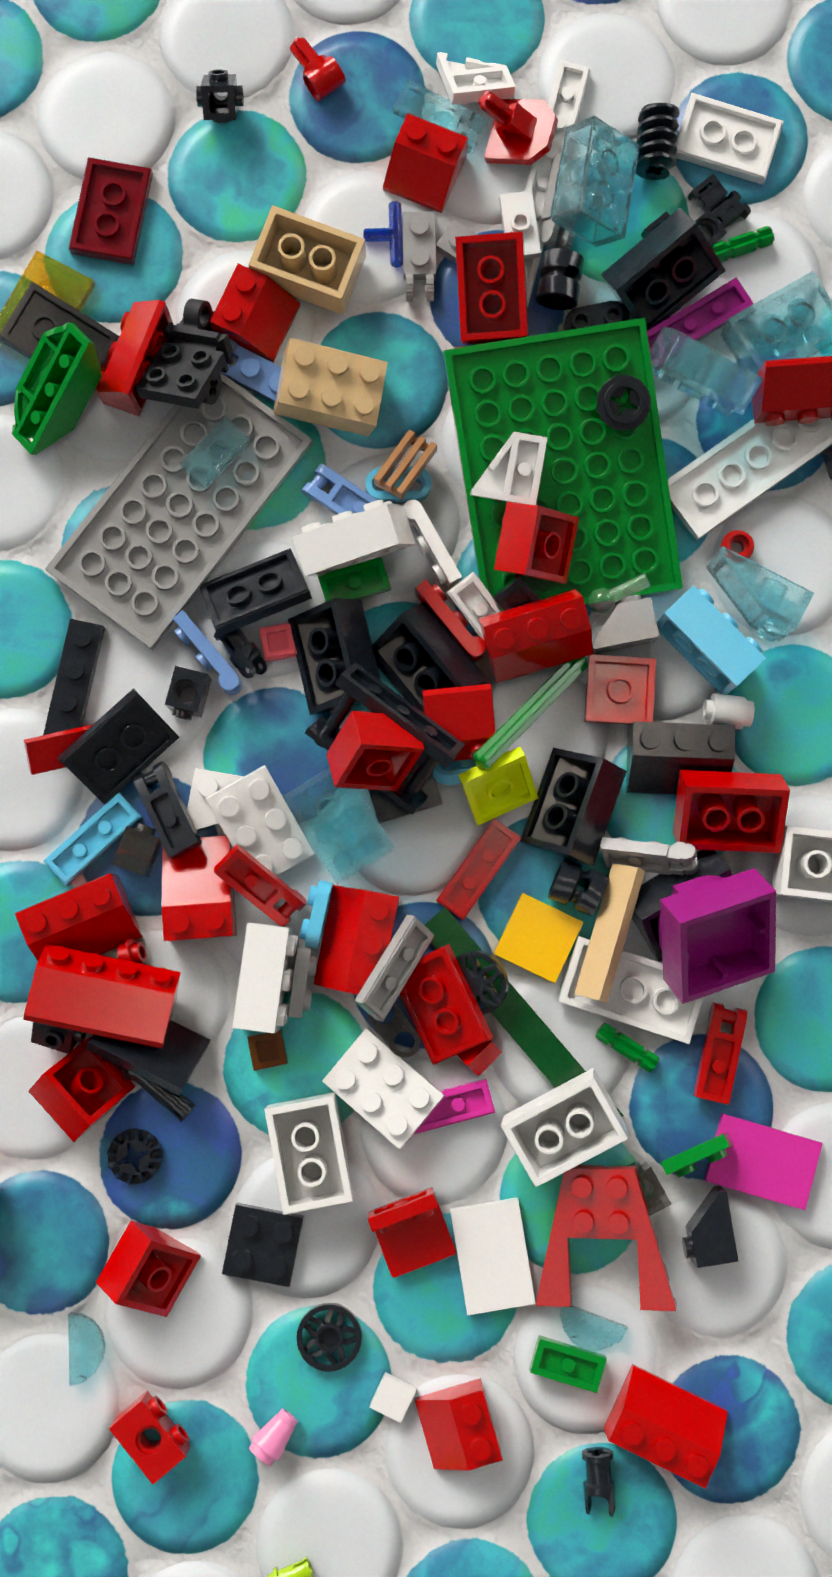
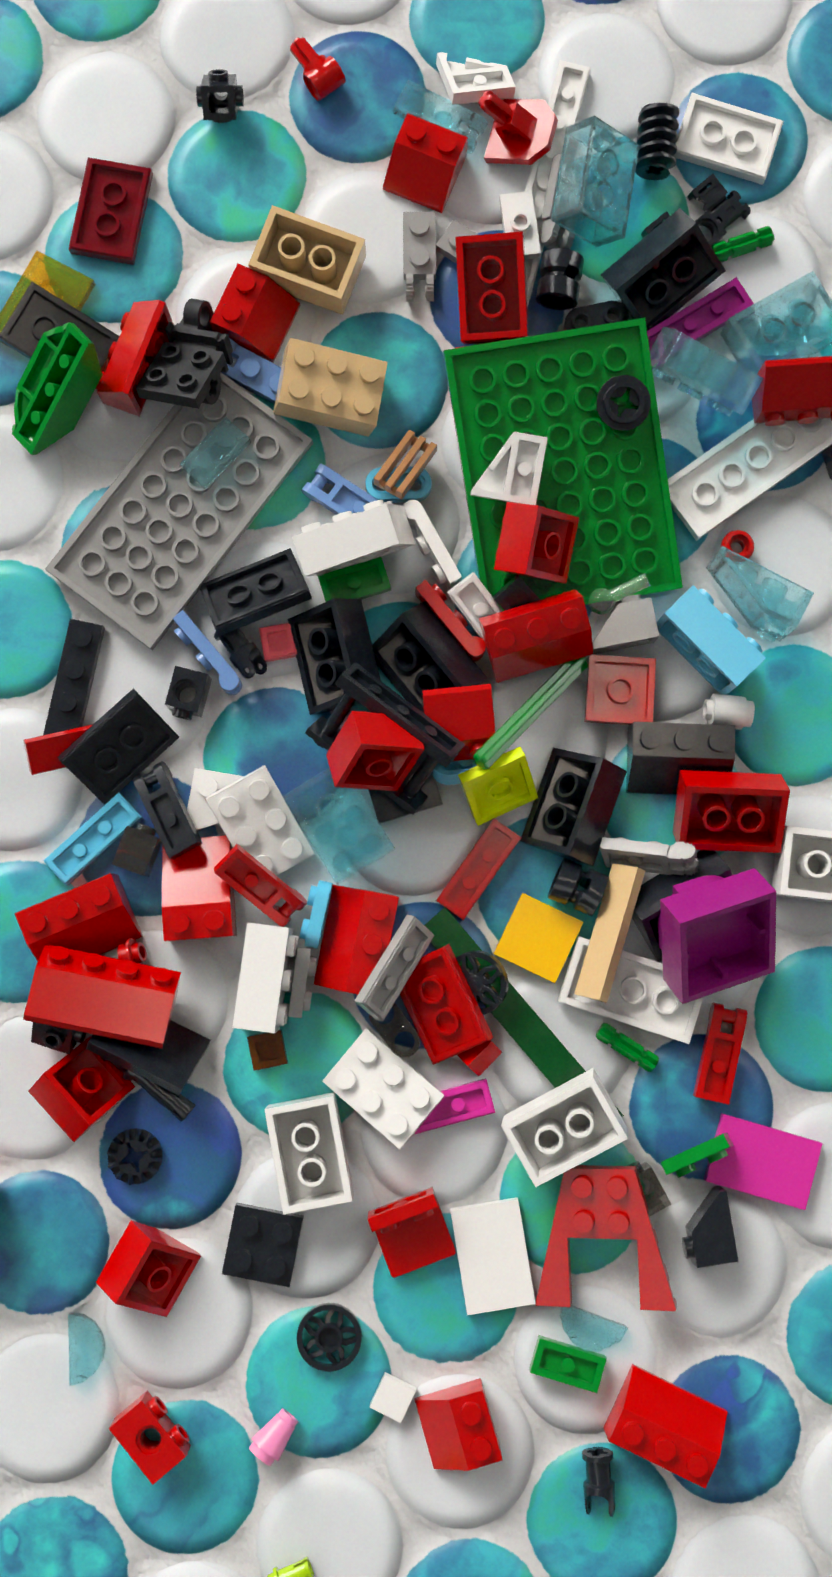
clear blue piece [363,201,403,268] -> none

